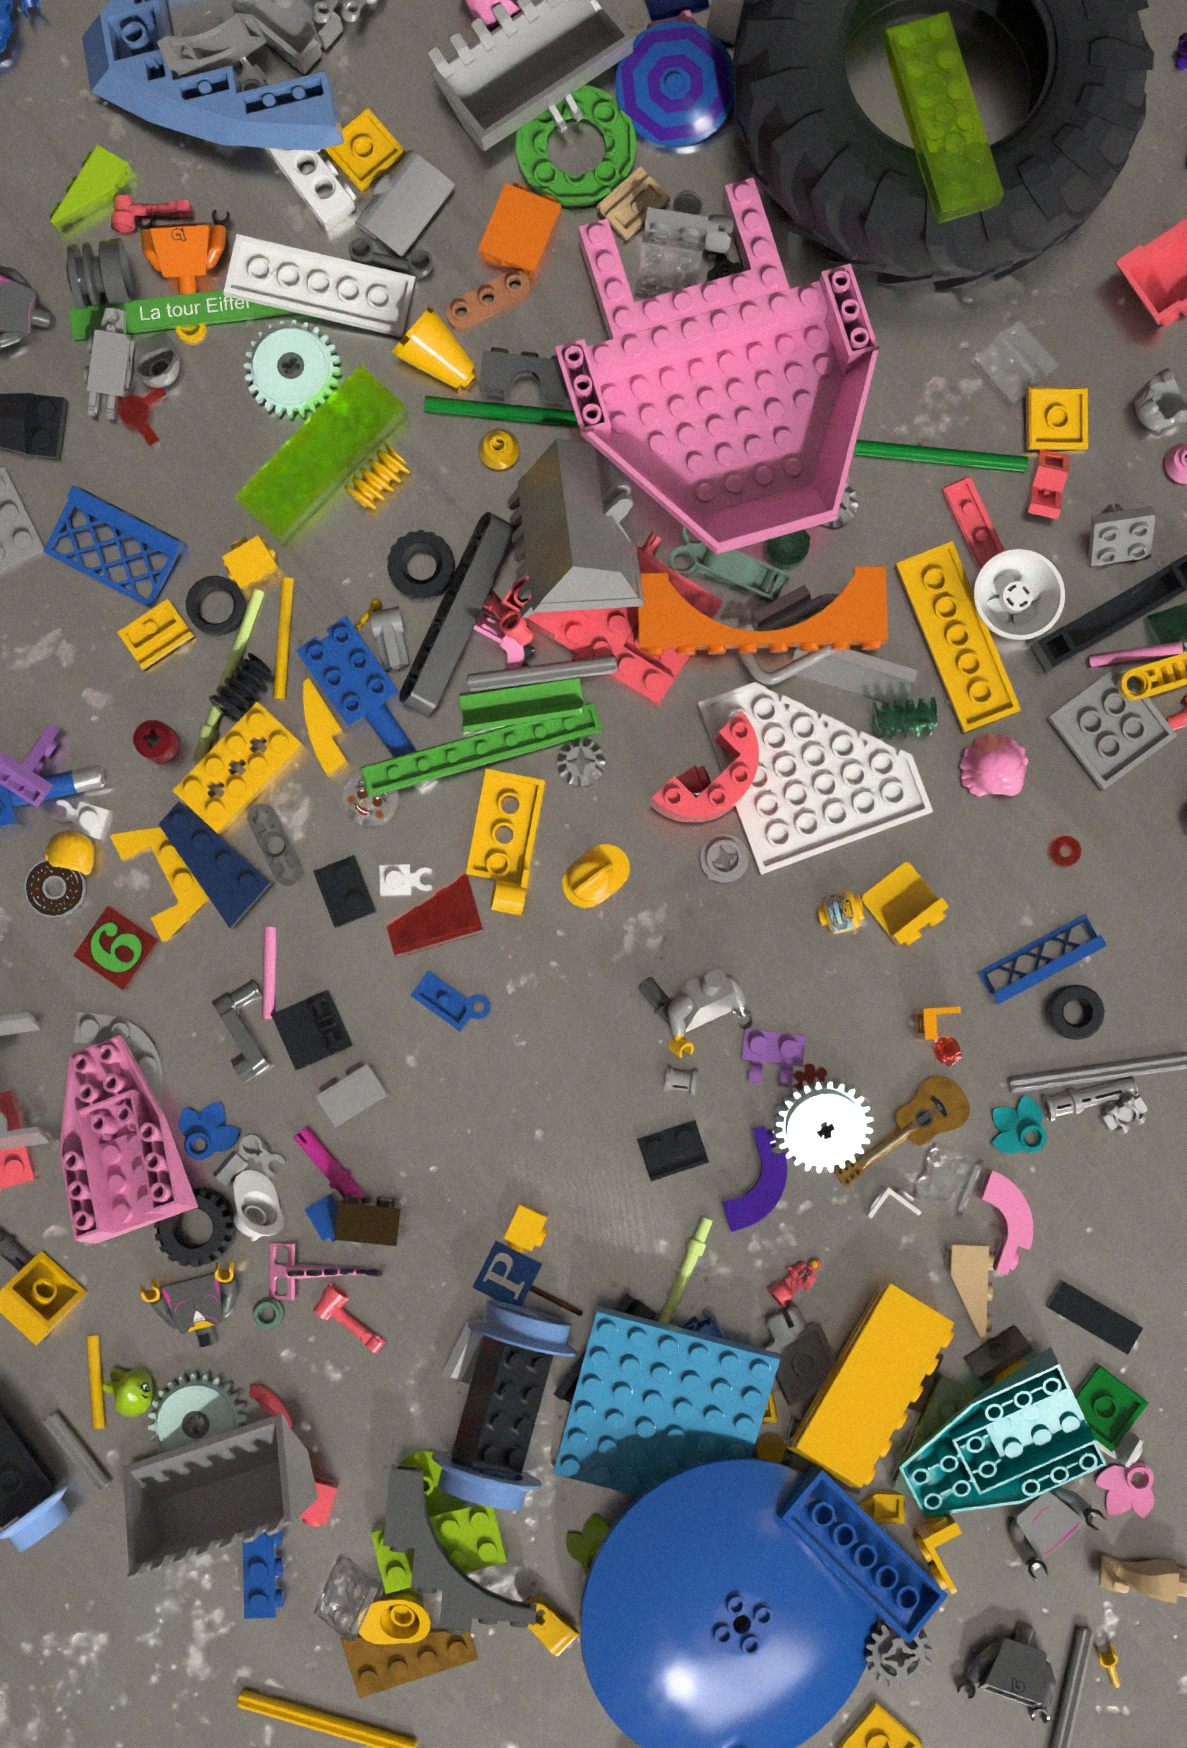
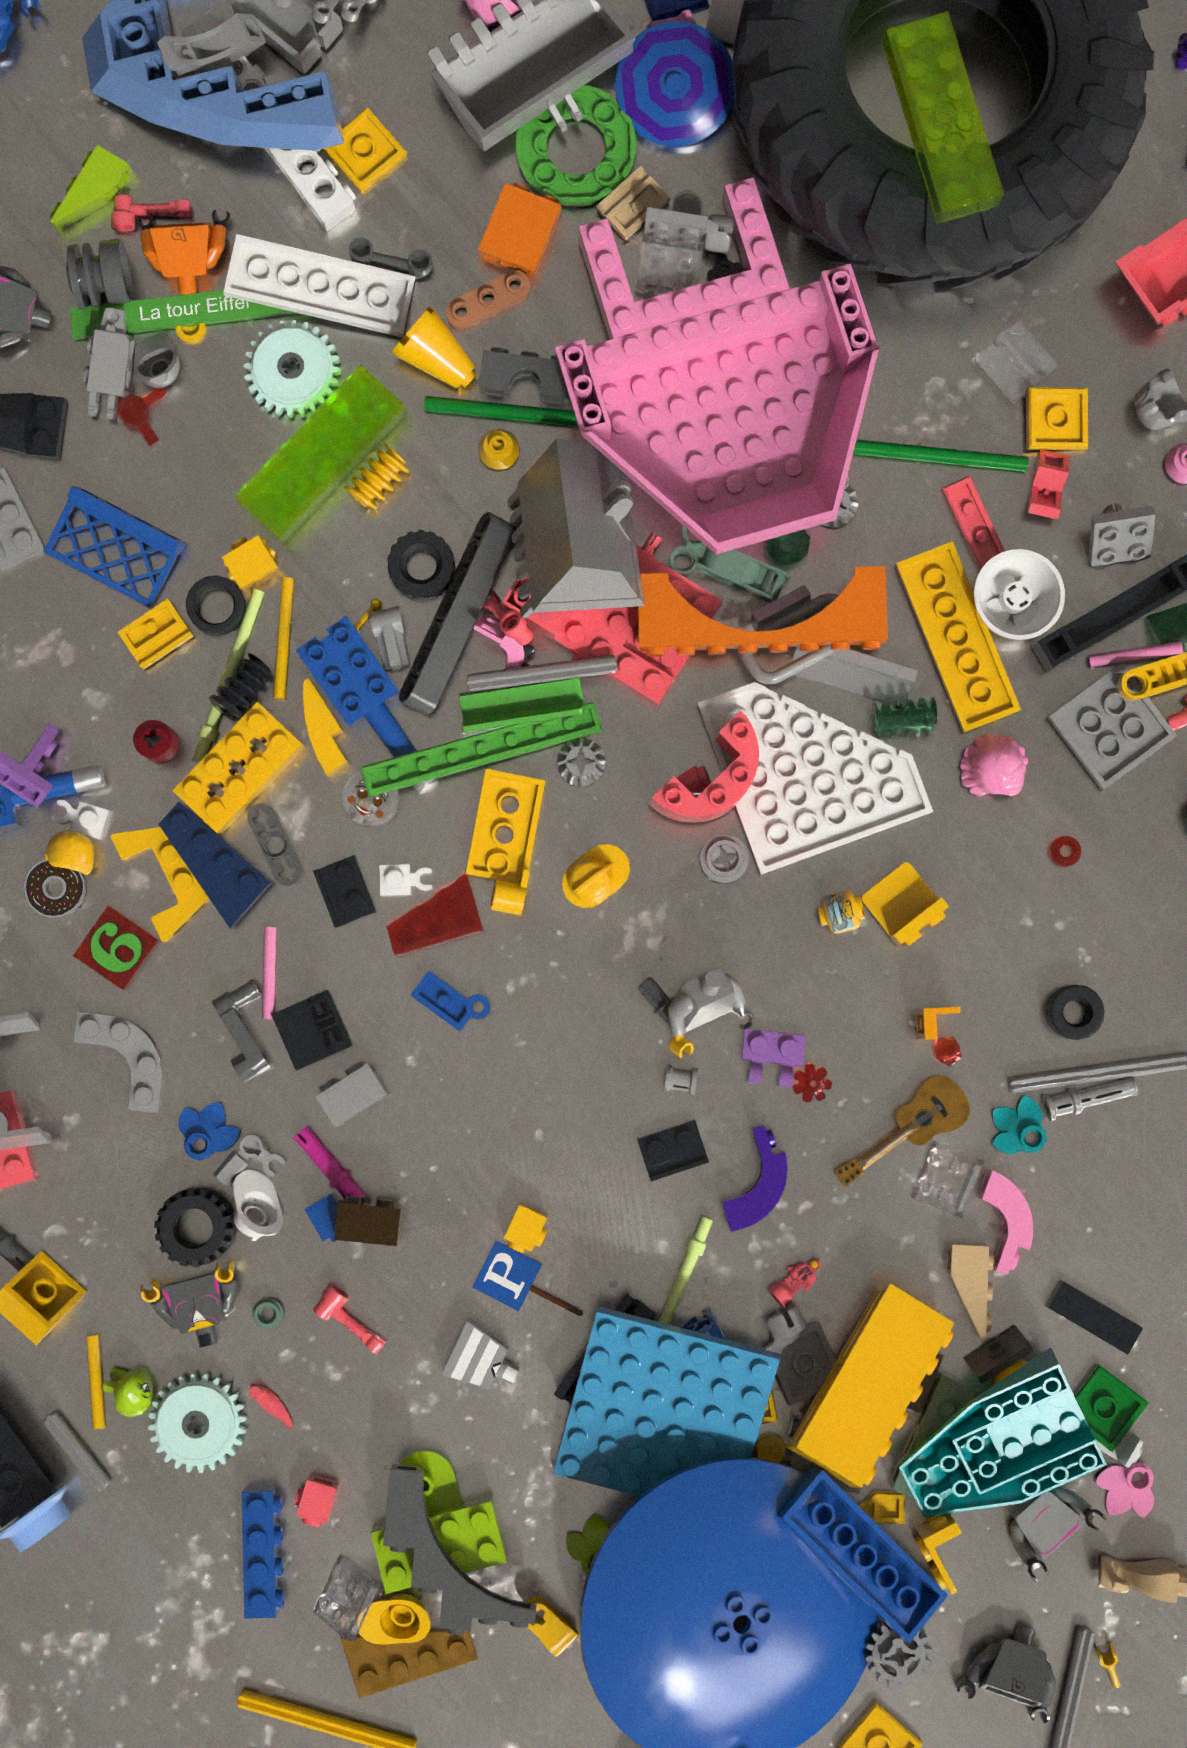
bright pink wedge [59,1035,198,1244] -> none
light grey piece [123,1413,318,1580] -> none
bright pink piece [269,1242,383,1300] -> none
light grey panel [355,150,455,257] -> none
brick [432,1301,577,1510] -> none
light aqua gear [774,1076,873,1173] -> none
white bracket [865,1186,922,1218] -> none
blue fence [977,914,1107,1004] -> none
light grey piece [1101,1094,1149,1134] -> none

